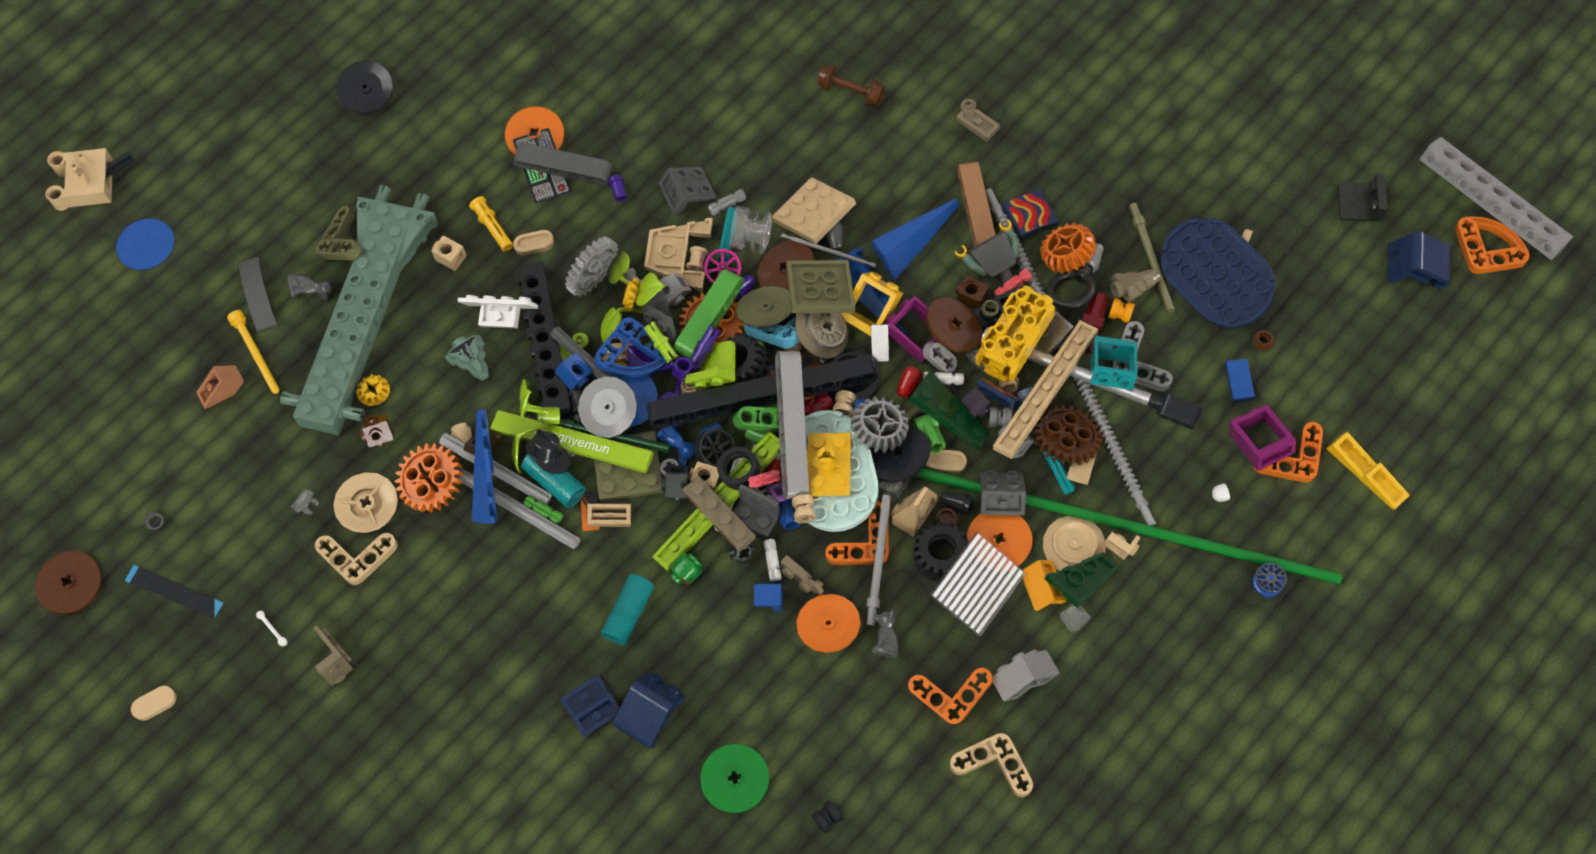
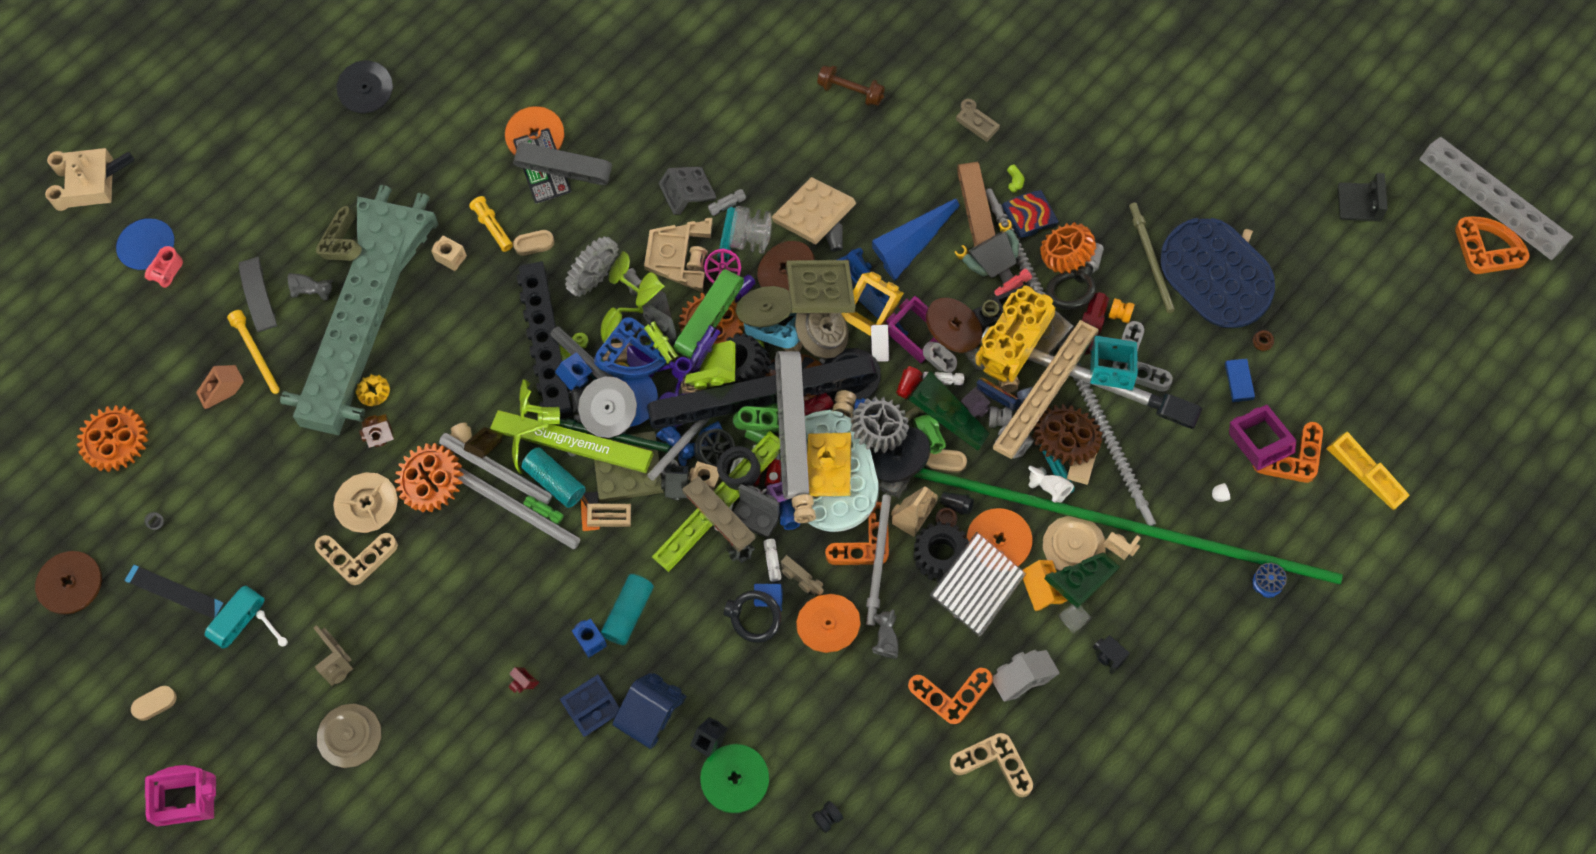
clear tile [290,489,319,515] -> none
sand green rock [445,335,489,381] -> none
white bracket [458,295,538,329] -> none
blue wedge [472,409,498,524] -> none
black piece [526,429,571,474] -> none
dark purple pin [608,175,628,202] -> none
yellow gear [622,277,639,311] -> none
light grey brick [659,273,692,306] -> none
green head [670,553,703,585] -> none
coral axle [748,470,781,488] -> none
light grey piece [781,233,876,268] -> none
reddish brown brick [955,276,989,309] -> none
dark grey bracket [980,470,1026,515] -> none
dark tan rock [1111,270,1161,302] -> none
dark blue piece [1387,232,1450,288] -> none
none -> orange gear [77,405,148,472]
none -> coral piece [145,246,183,288]
none -> dark pink animal [145,765,216,827]
none -> teal beam [205,585,265,649]
none -> dark tan piece [317,704,382,768]
none -> dark red tile [509,667,539,693]
none -> blue brick [572,618,607,658]
none -> light grey bar [647,418,710,480]
none -> black brick [690,717,728,757]
none -> black piece [724,590,782,643]
none -> lime arm [1007,164,1025,193]
none -> white animal [1028,466,1074,503]
none -> black brick [1093,635,1130,675]

